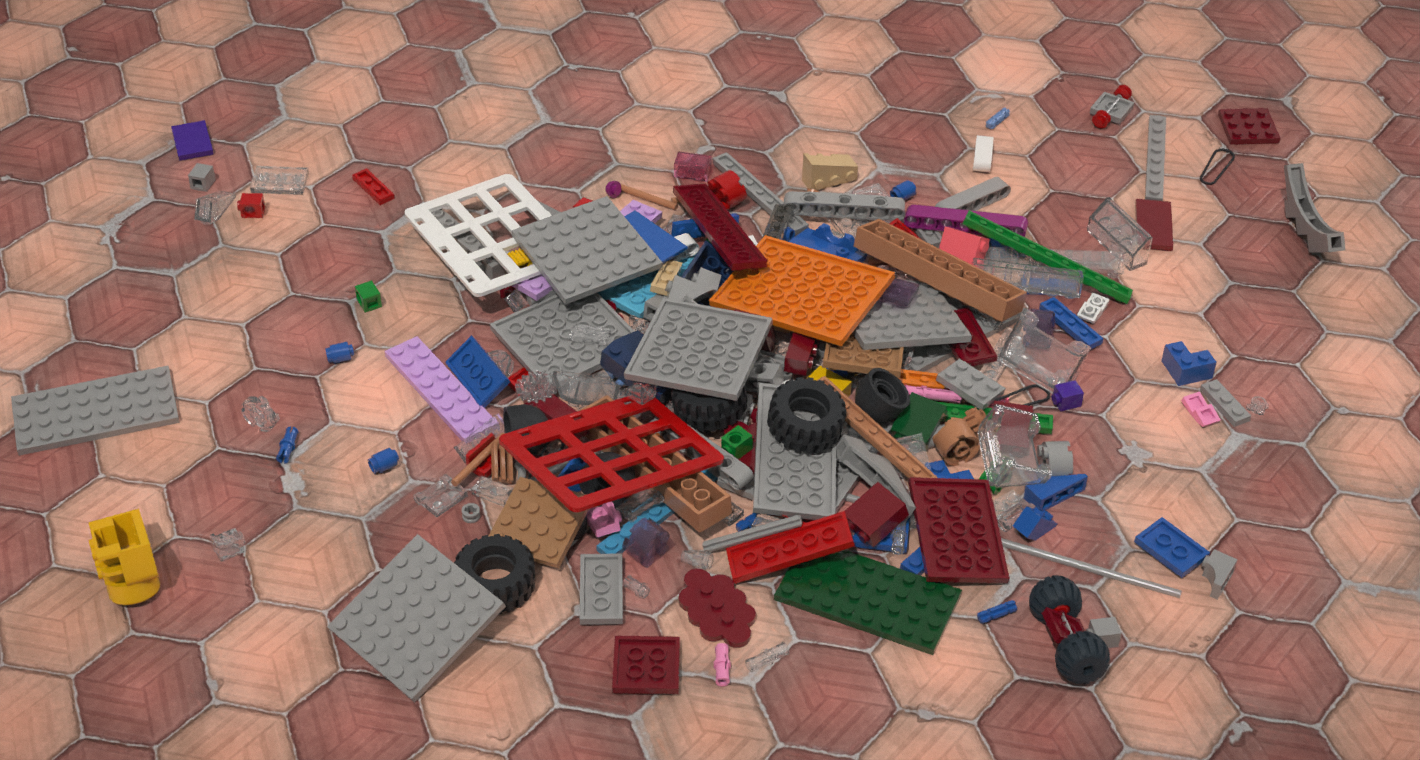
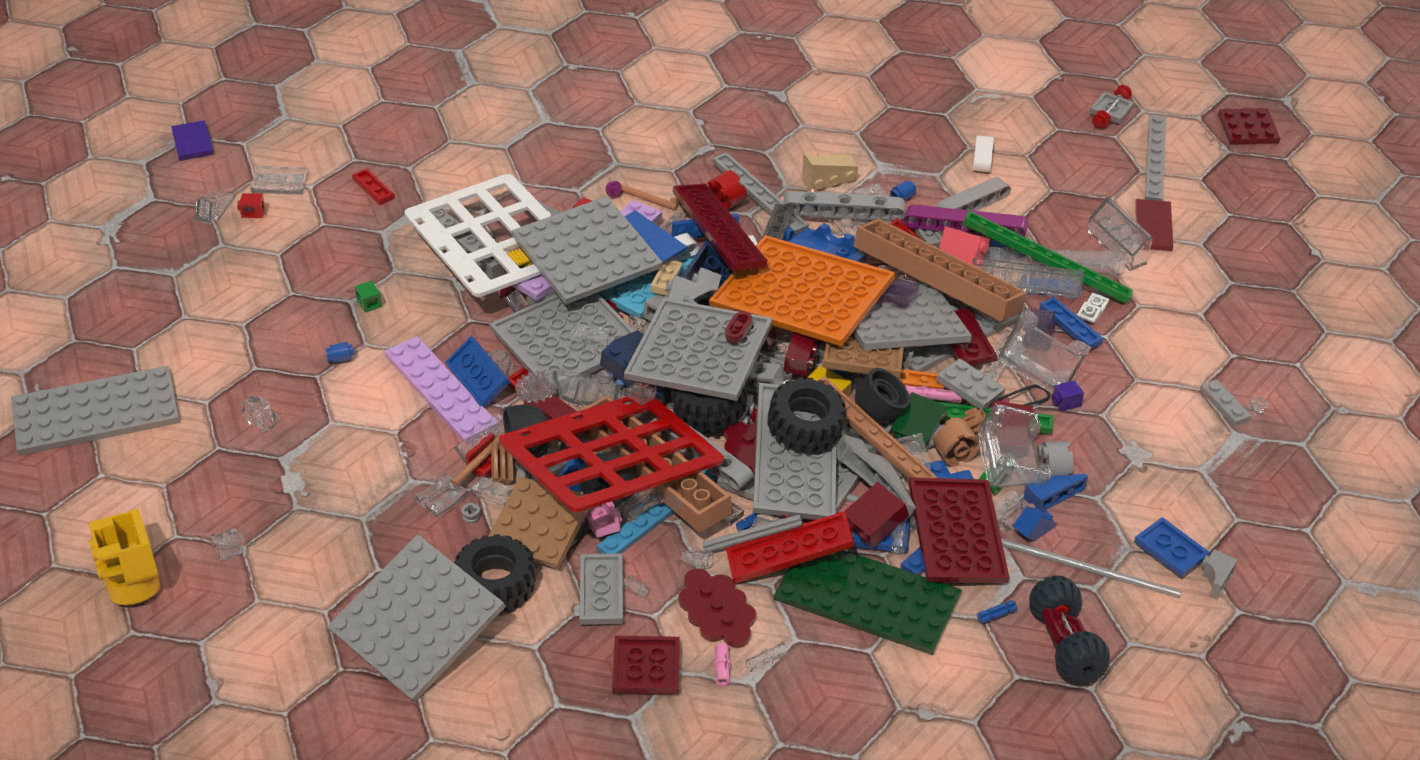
light grey brick [188,163,216,192] -> none
blue pin [276,426,299,464] -> none
blue brick [368,447,399,474] -> none
clear purple brick [622,518,670,568] -> none
clear pink brick [674,151,712,182] -> none
green brick [721,425,753,459] -> none
medium blue axle [986,107,1010,129] -> none
light grey brick [1086,617,1121,648] -> none
blue brick [1161,341,1217,386] -> none
bright pink slope [1181,392,1220,427] -> none
black piece [1200,148,1235,185] -> none
light grey arch [1284,163,1346,252] -> none
none -> dark red plate [725,312,753,343]

